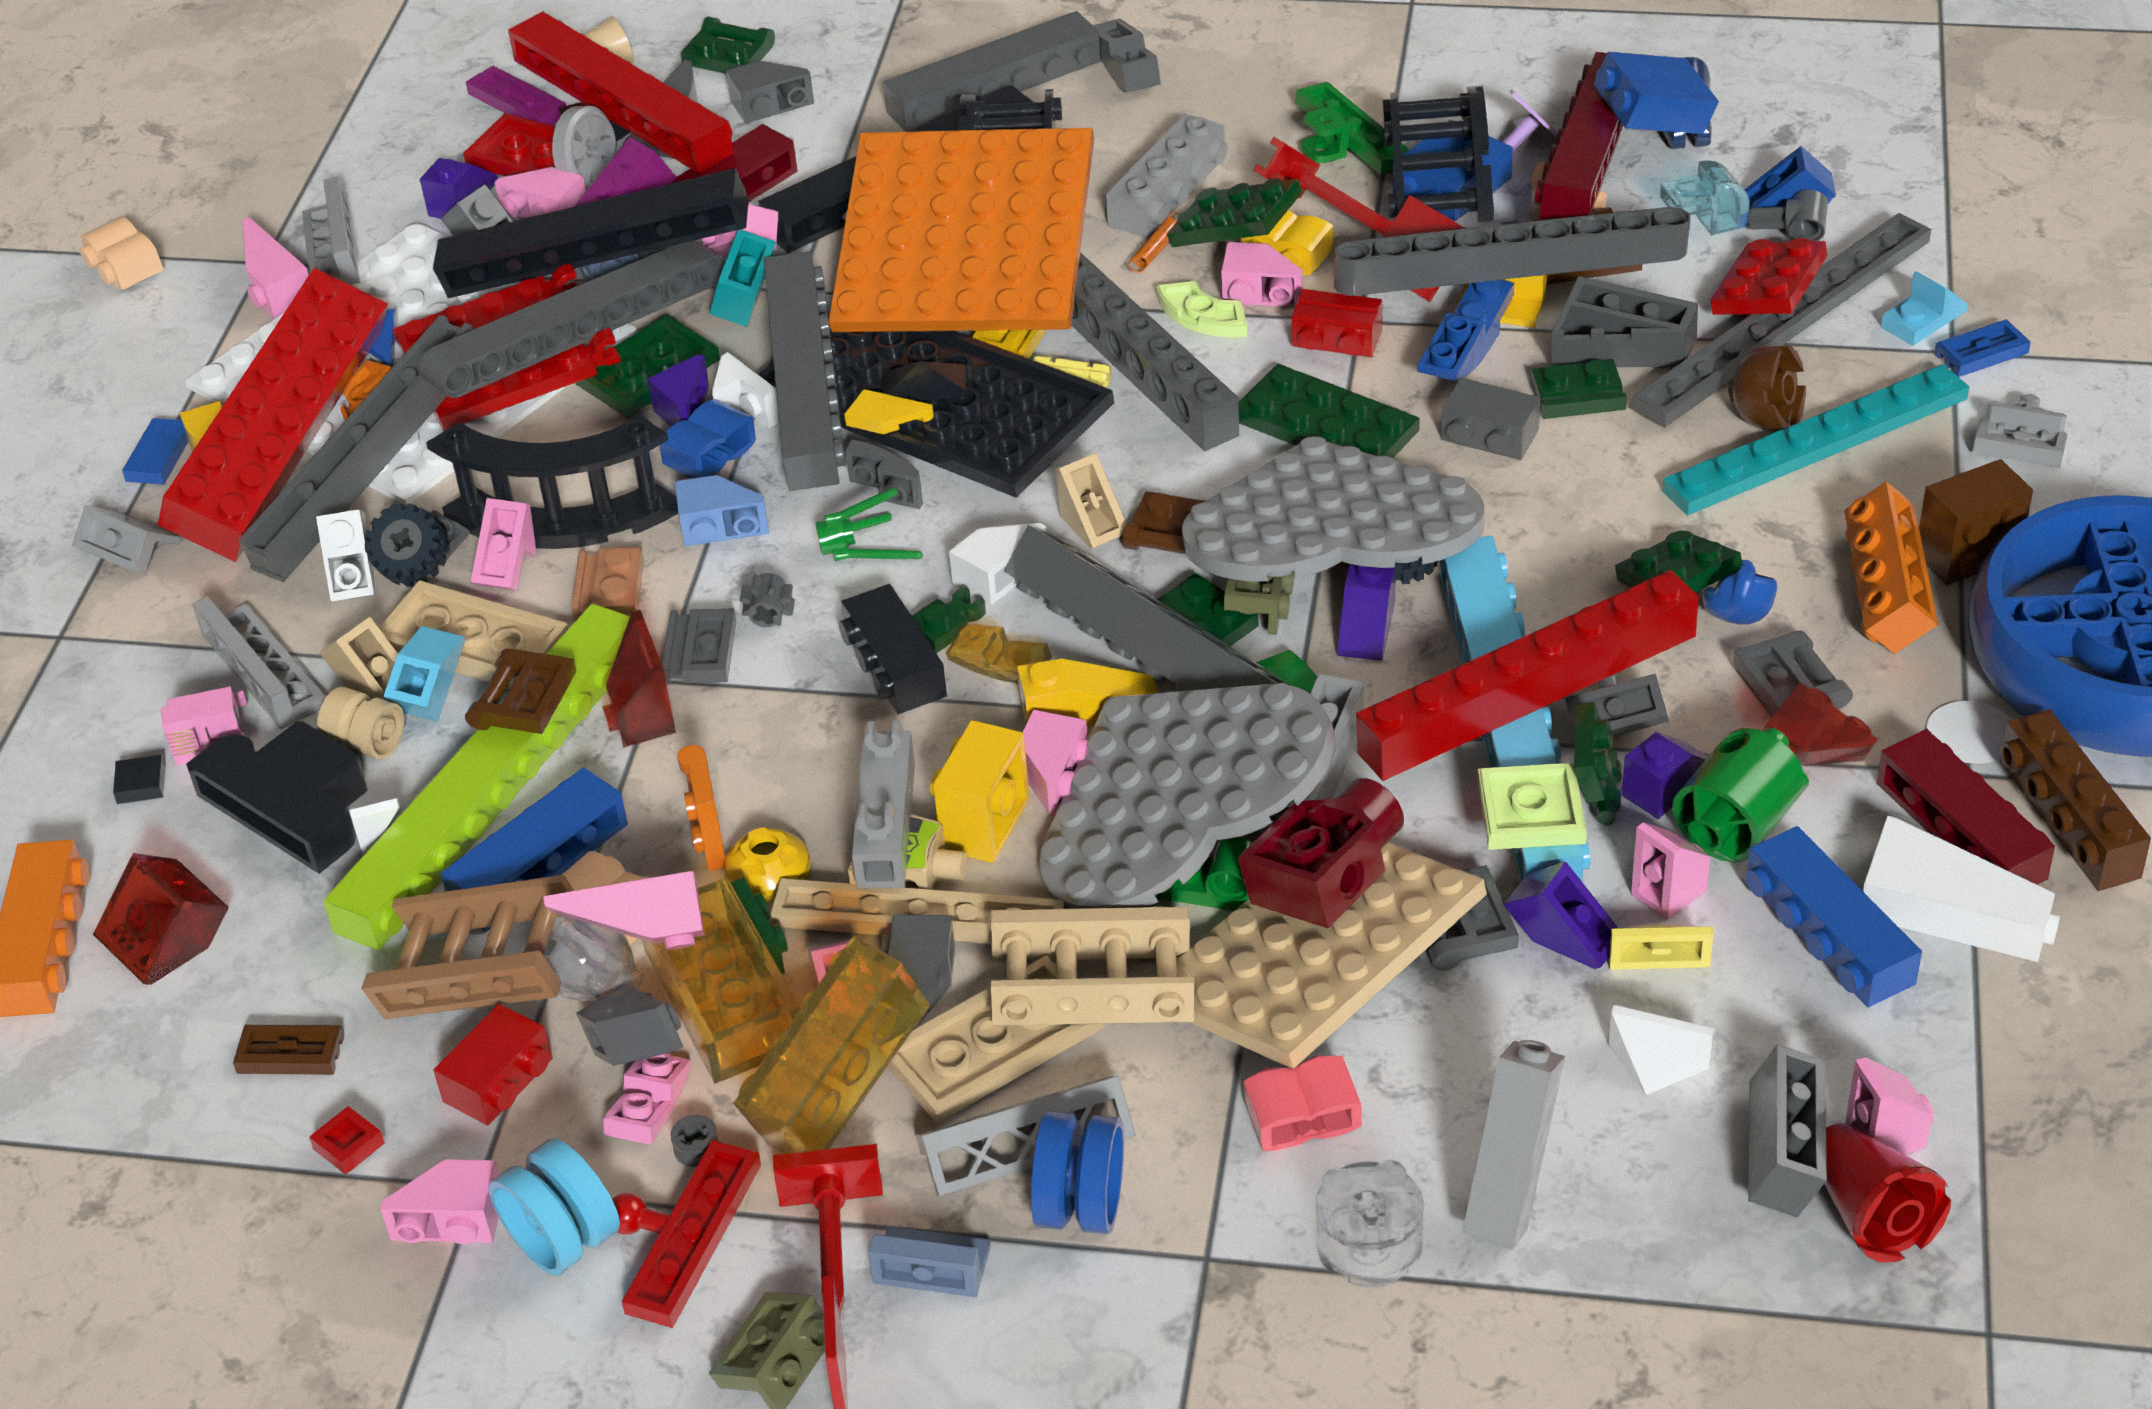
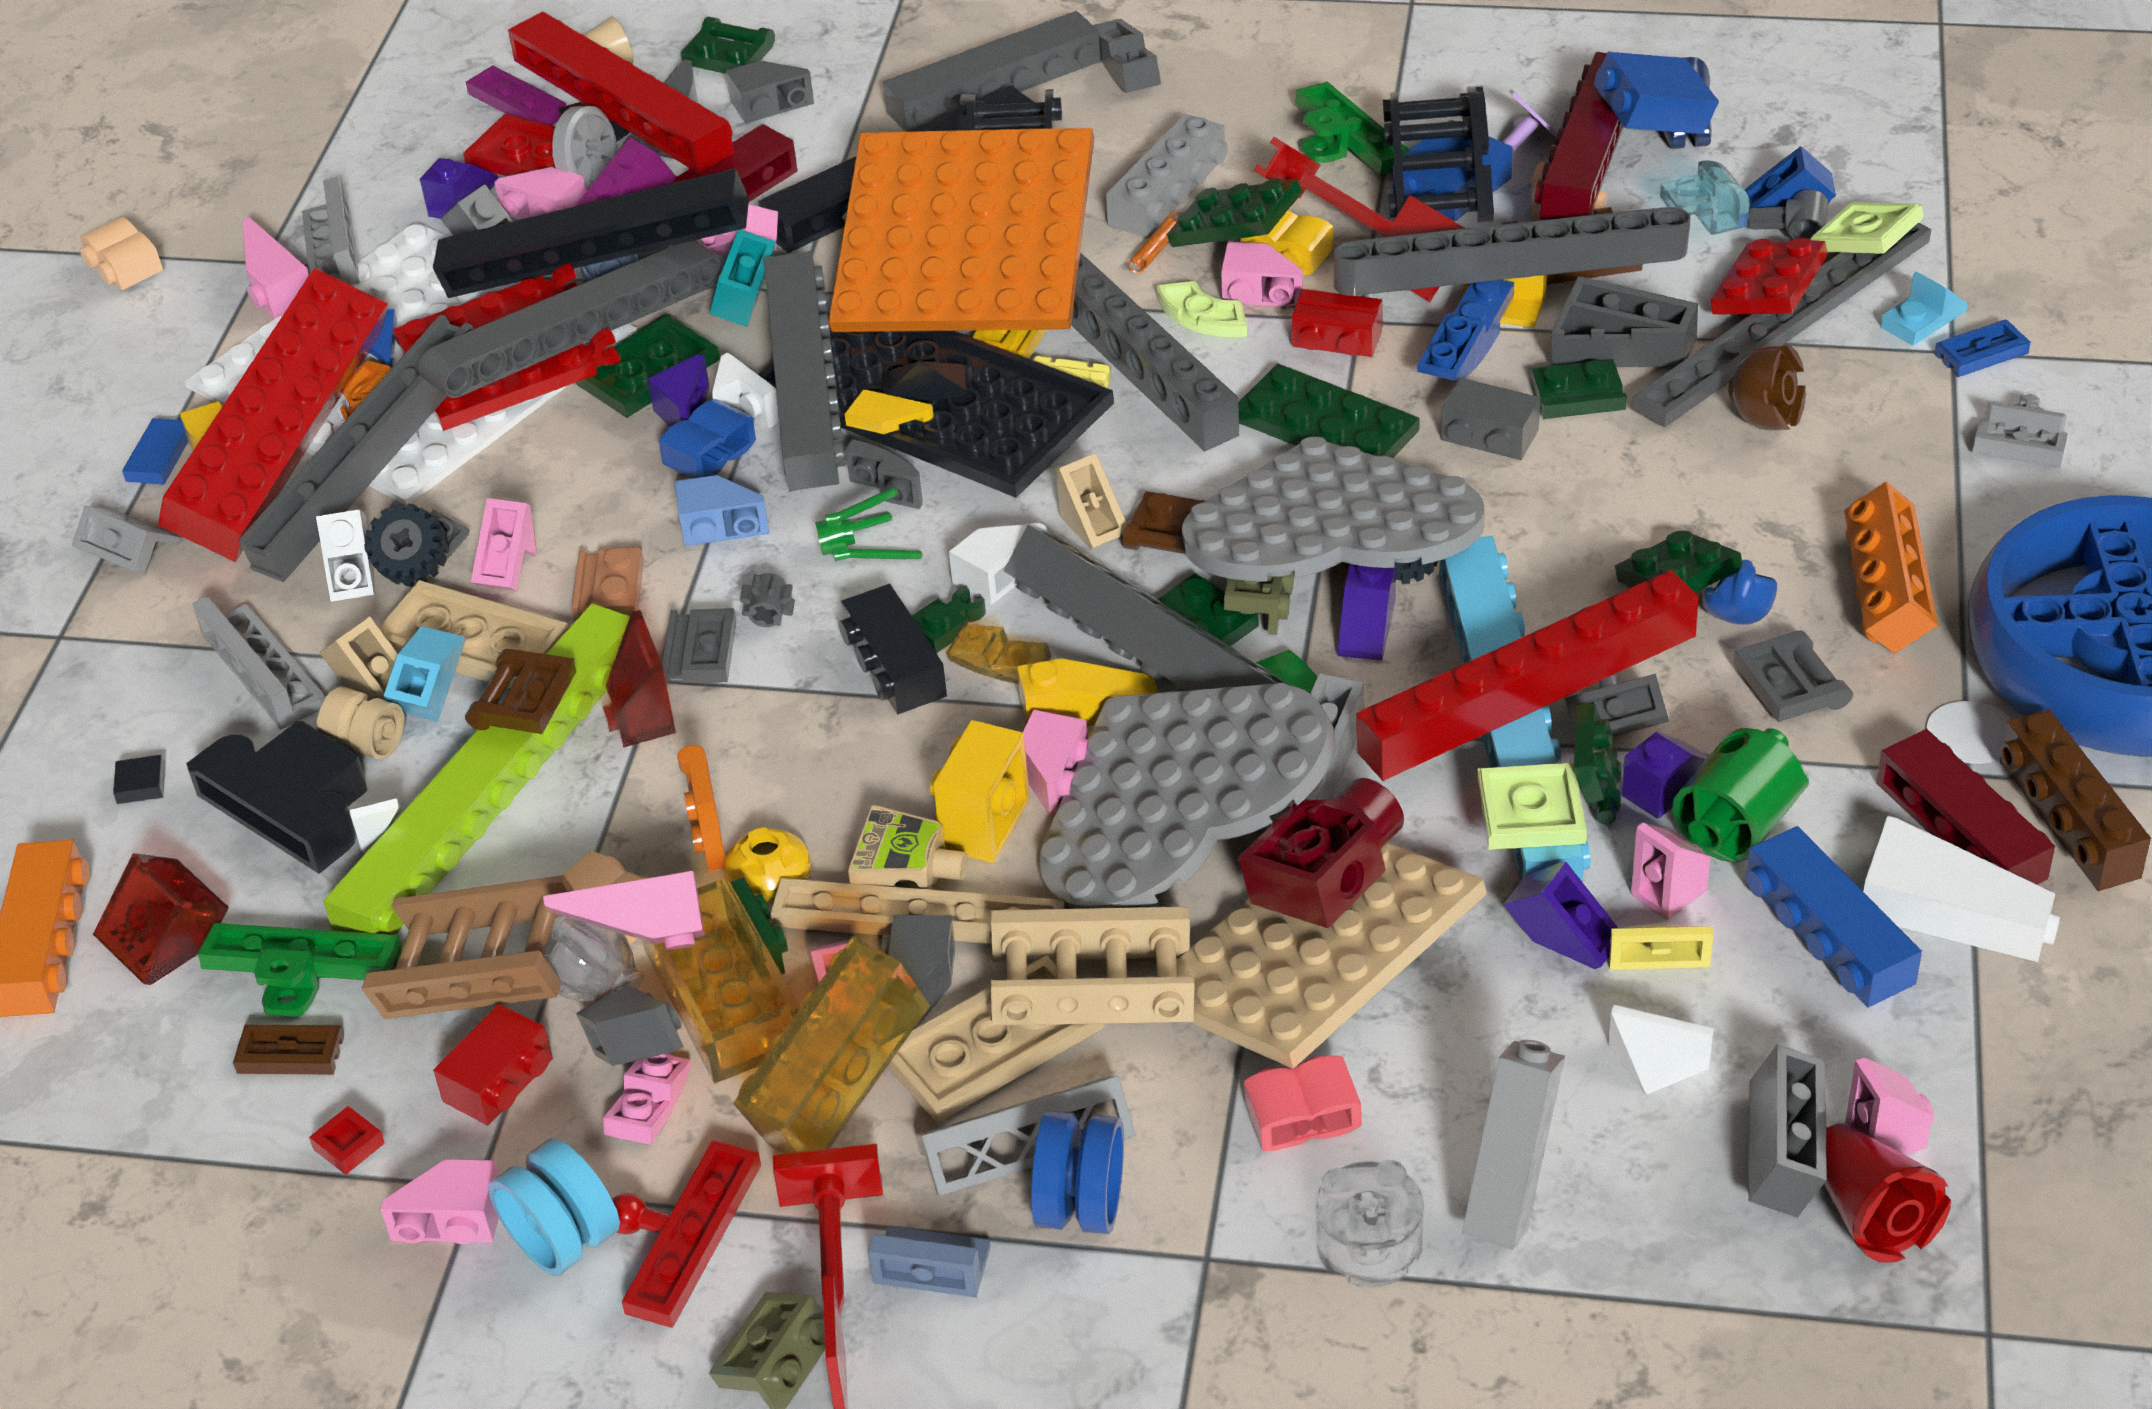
bright pink piece [161,686,247,765] -> none
black fence [426,415,679,549] -> none
blue brick [440,767,628,932] -> none
dark grey bush [670,1115,719,1167] -> none
light grey brick [852,720,915,889] -> none
green plate [1158,837,1253,911] -> none
dark grey plate [1429,865,1519,971] -> none
teal plate [1662,364,1969,516] -> none
clear red slope [1763,682,1878,766] -> none
reddish brown brick [1919,459,2033,585] -> none
none -> green plate [198,923,402,1017]
none -> yellowish green tile [1810,202,1924,254]

